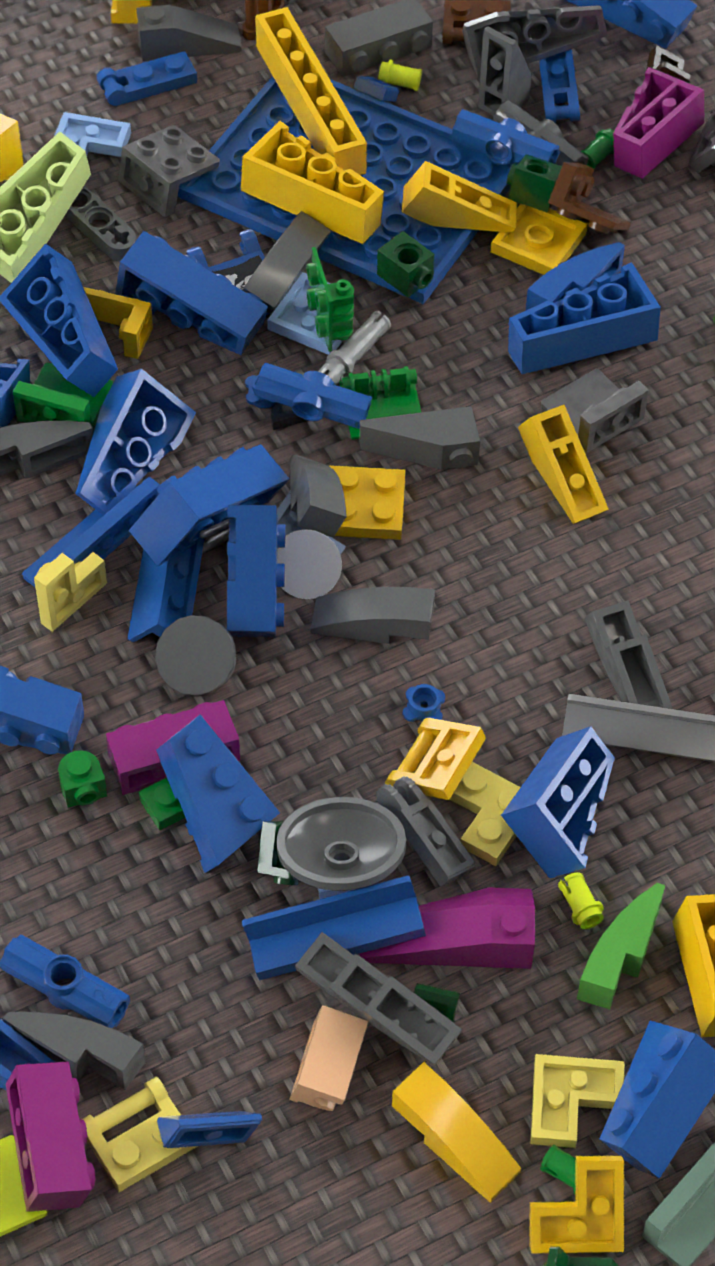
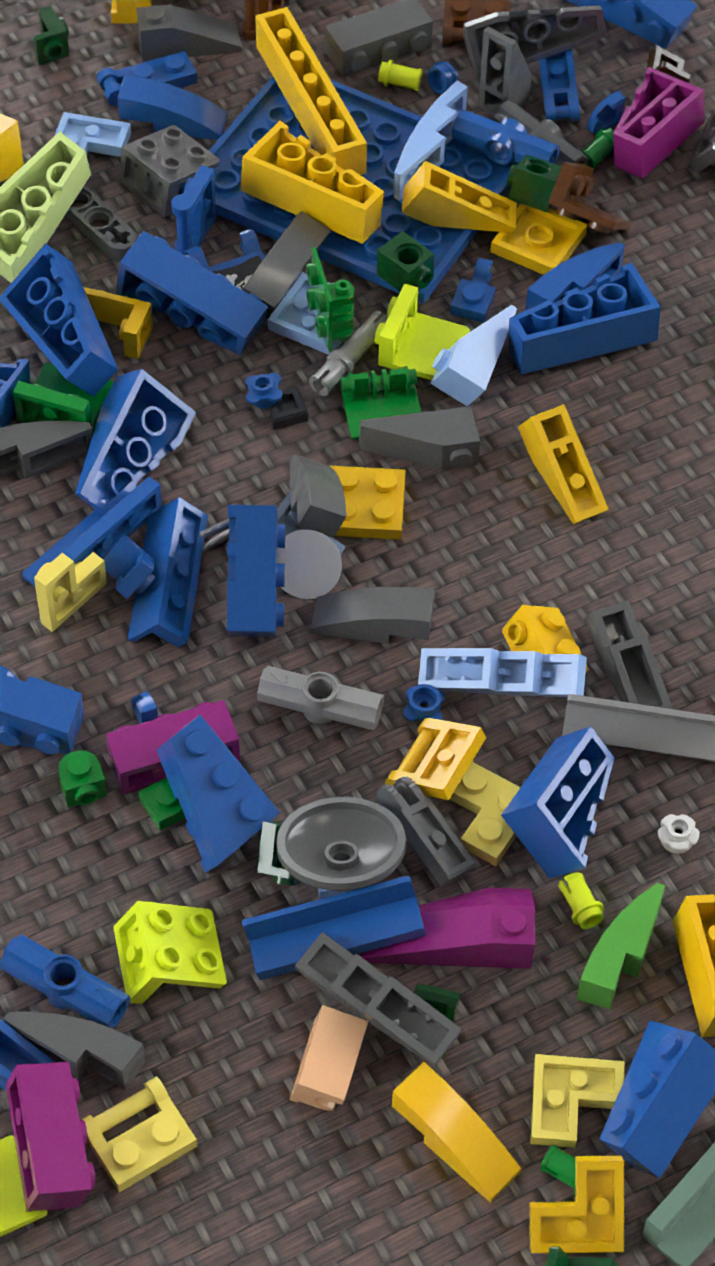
blue wedge [129,444,290,566] -> none
dark grey tile [155,615,236,696] -> none
blue slope [157,1111,262,1148] -> none
blue piece [254,363,372,429] -> none
blue tile [353,76,400,102] -> none
flat silver bracket [541,369,649,453] -> none
none -> dark green bracket [33,5,70,65]
none -> blue bracket [103,536,155,599]
none -> neon yellow bracket [113,901,227,1004]
none -> blue slope [118,75,228,140]
none -> blue tile [131,691,158,724]
none -> blue plate [171,165,216,255]
none -> light grey piece [257,665,384,730]
none -> neon yellow bracket [374,284,470,380]
none -> light blue slope [394,81,468,200]
none -> light blue slope [418,648,587,697]
none -> blue plate [427,61,458,94]
none -> light blue slope [430,305,517,406]
none -> blue plate [450,257,496,323]
none -> yellow bracket [502,605,589,674]
none -> blue tile [587,91,625,134]
none -> white plate [658,814,699,854]

